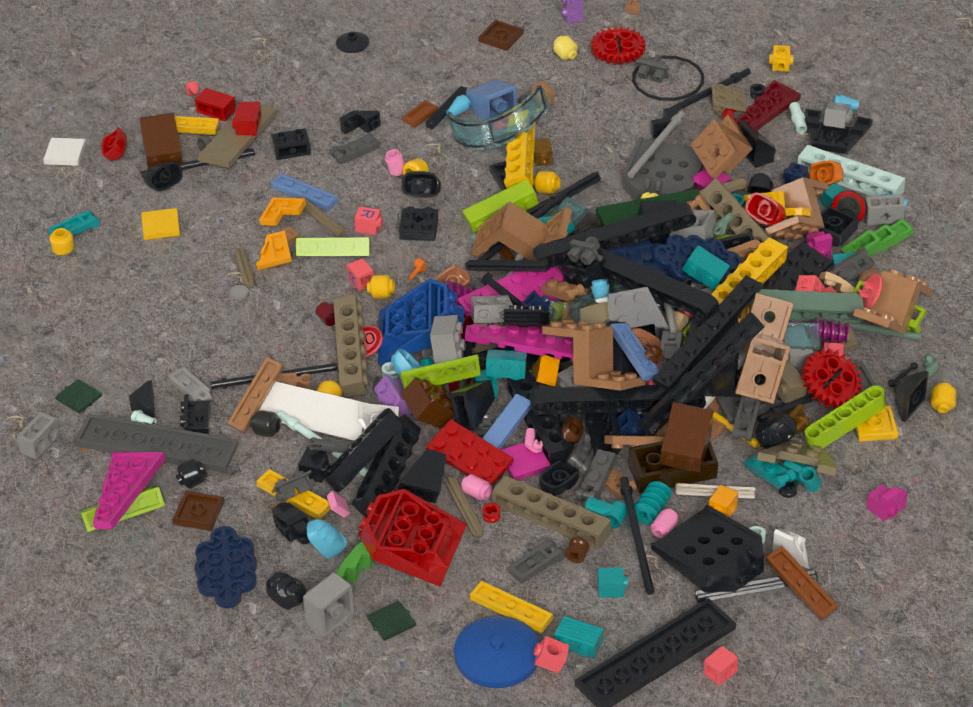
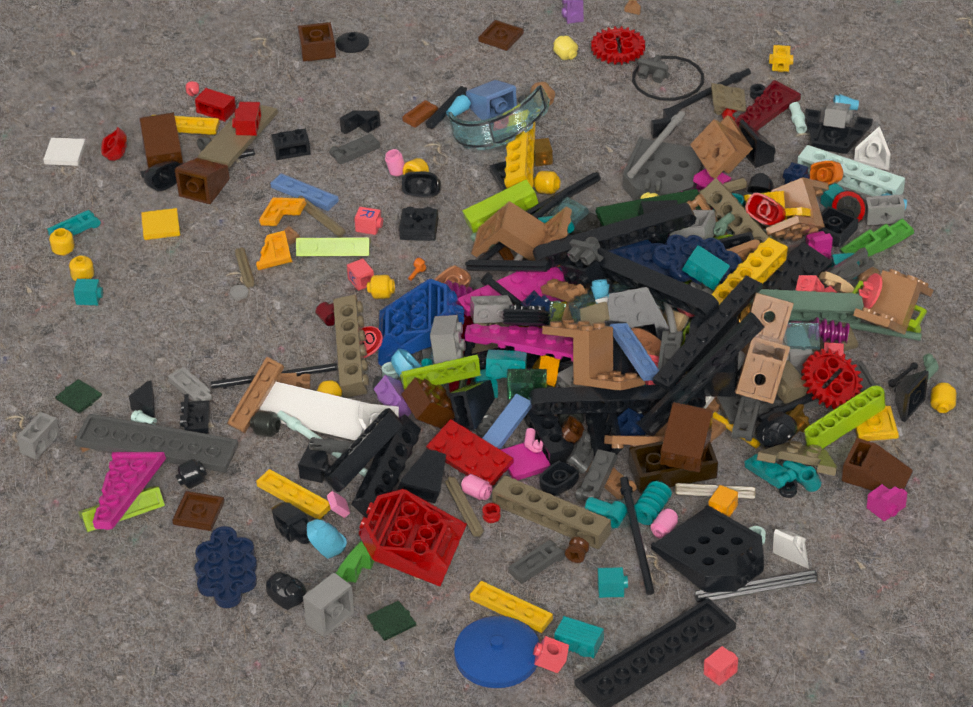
dark grey hinge [272,470,315,502] -> none
reddish brown plate [645,344,665,363] -> none
dark orange plate [765,546,838,621] -> none
none -> yellow head [69,255,94,281]
none -> teal brick [73,279,103,306]
none -> reddish brown slope [175,158,230,205]
none -> reddish brown brick [298,22,336,62]
none -> clear green brick [507,369,547,400]
none -> reddish brown slope [842,438,913,491]
none -> white slope [854,126,891,170]

